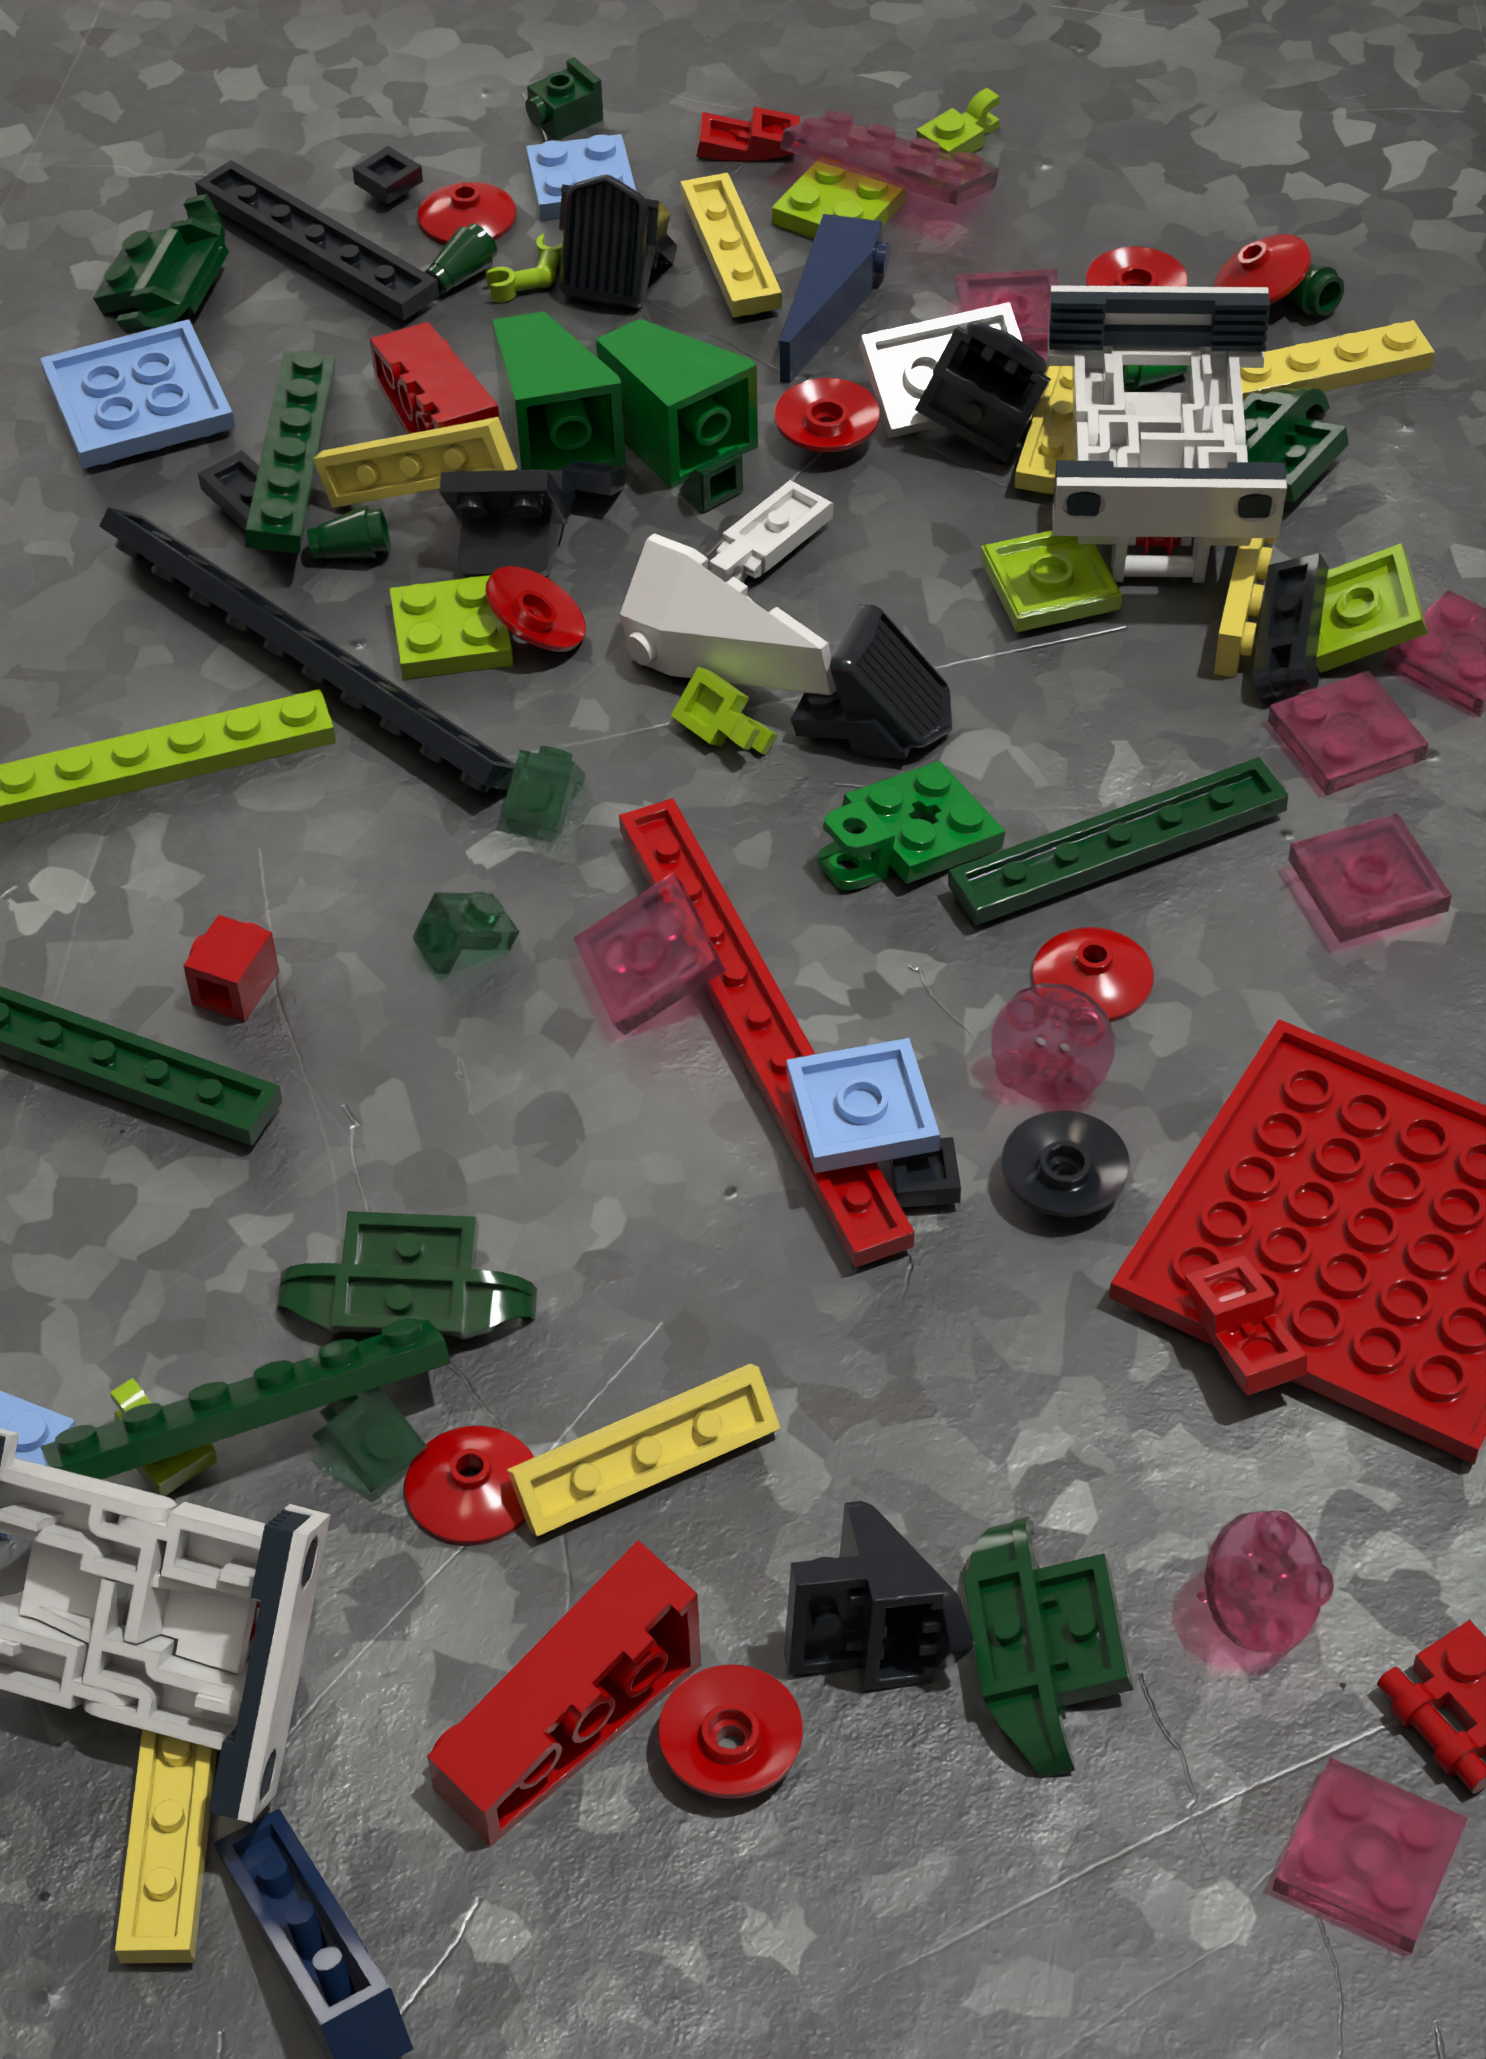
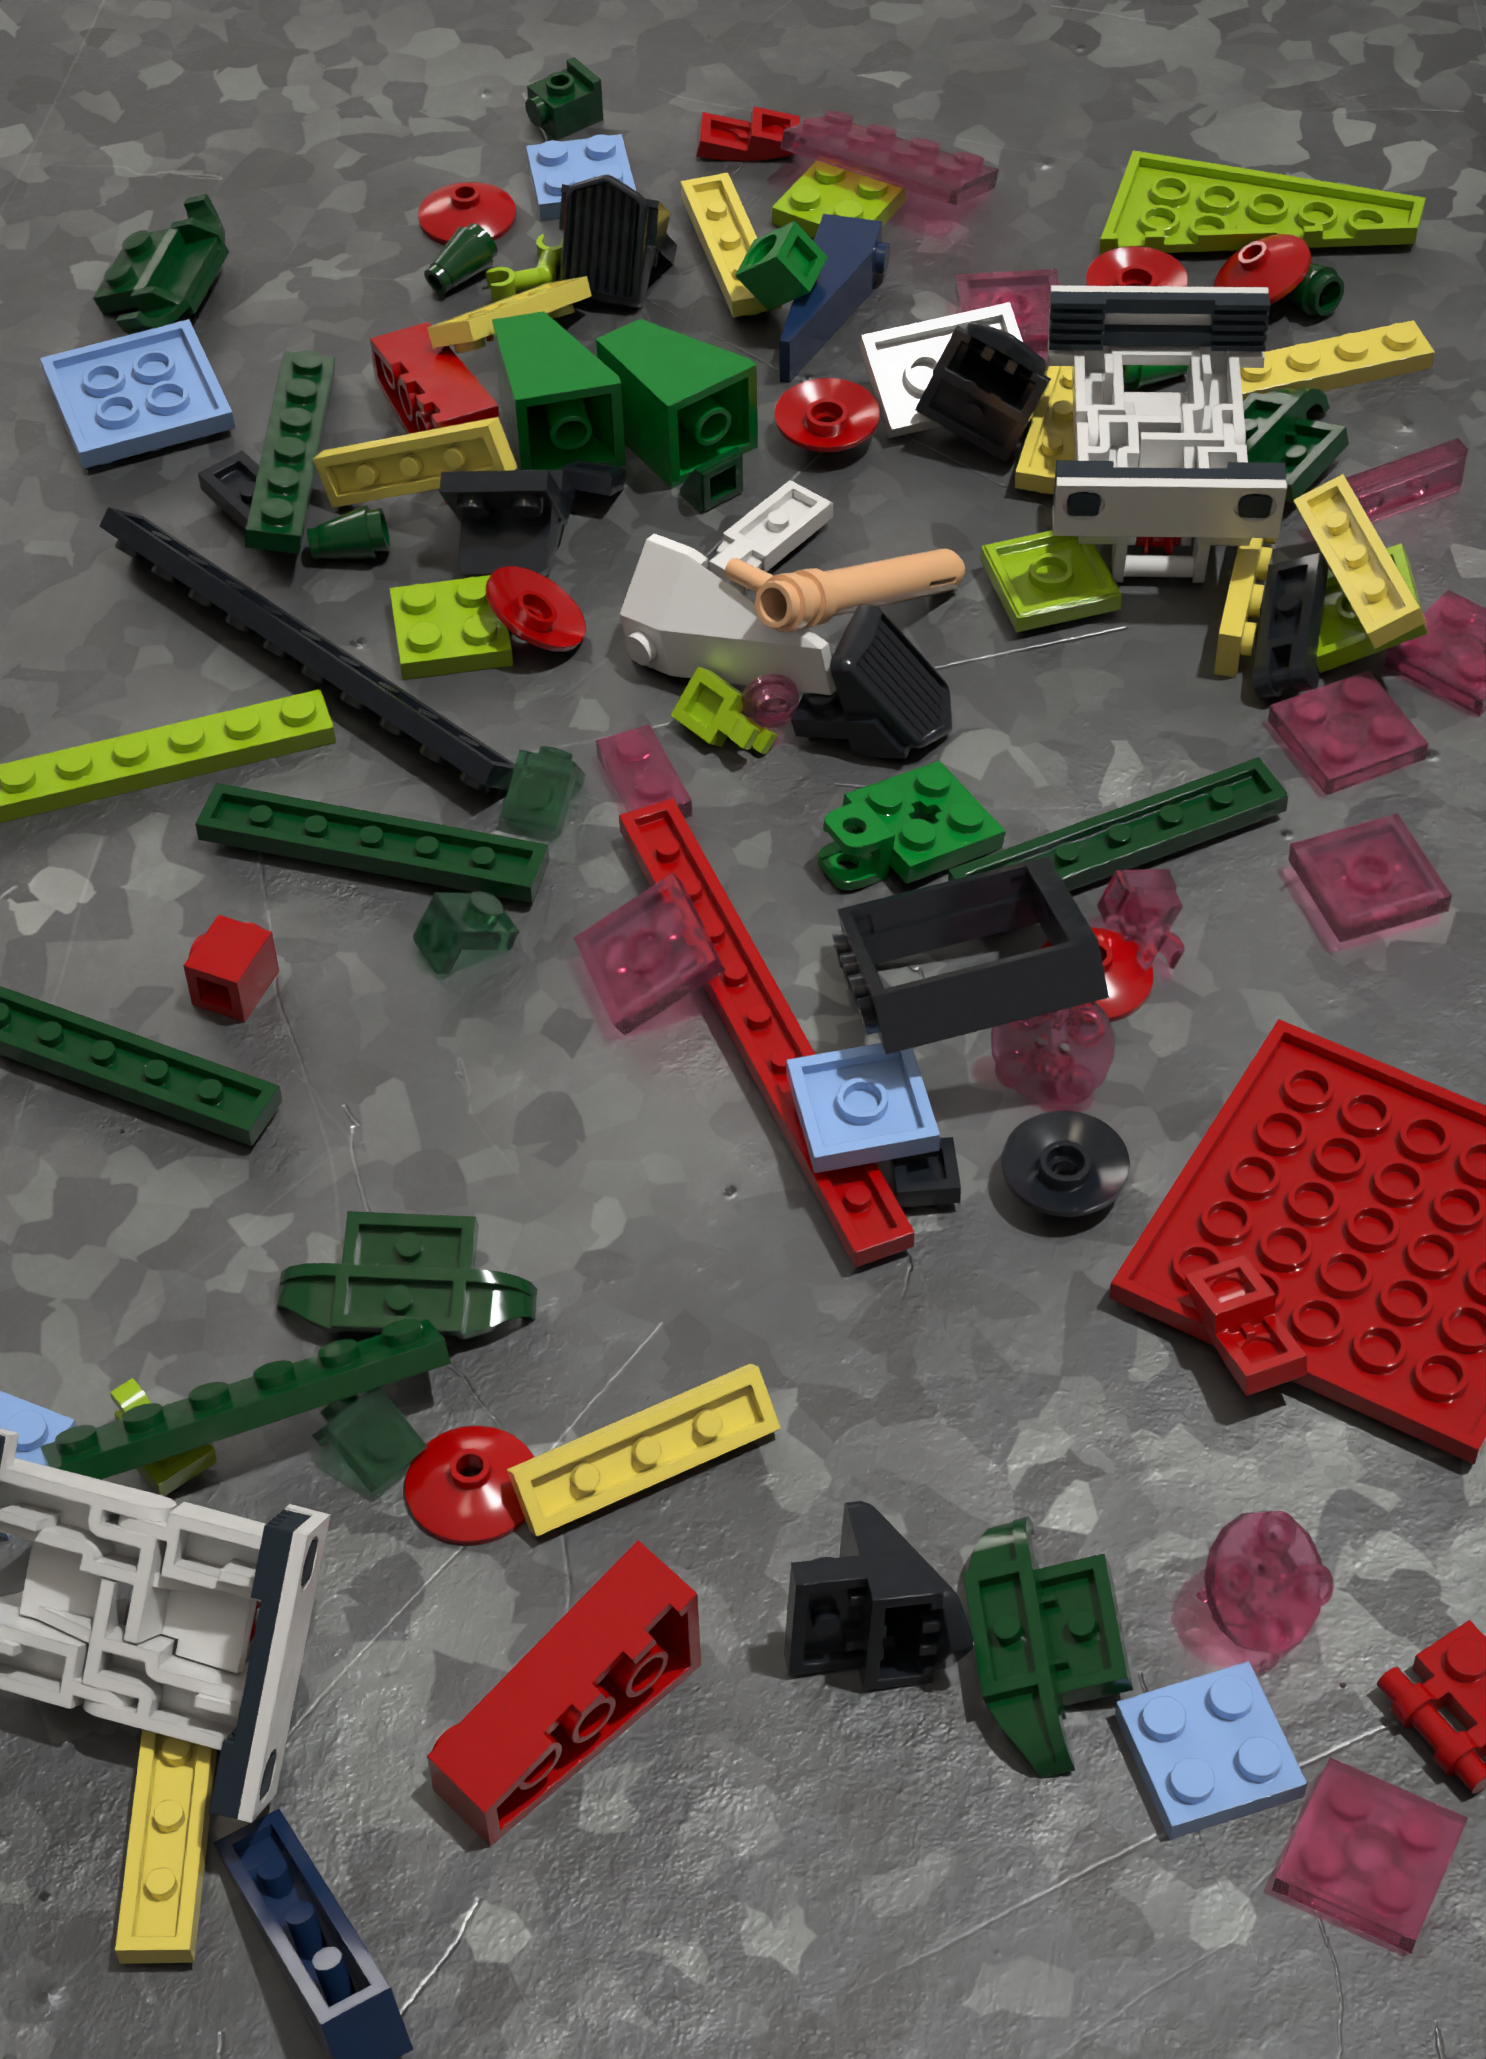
black plate [195,160,439,321] -> none
black plate [352,146,423,204] -> none
red dish [659,1664,803,1799] -> none
lime plate [916,87,1000,167] -> none
none -> dark green plate [195,783,550,903]
none -> light yellow plate [427,276,592,353]
none -> clear pink plate [596,724,693,818]
none -> light nougat cylinder [724,549,965,632]
none -> green brick [735,221,828,311]
none -> clear pink plate [742,674,799,728]
none -> black window [832,856,1109,1054]
none -> clear pink piece [1097,869,1185,970]
none -> lime wing [1099,150,1426,255]
none -> light blue plate [1115,1661,1307,1840]
none -> light yellow plate [1293,474,1426,649]
none -> clear pink tile [1346,438,1468,522]

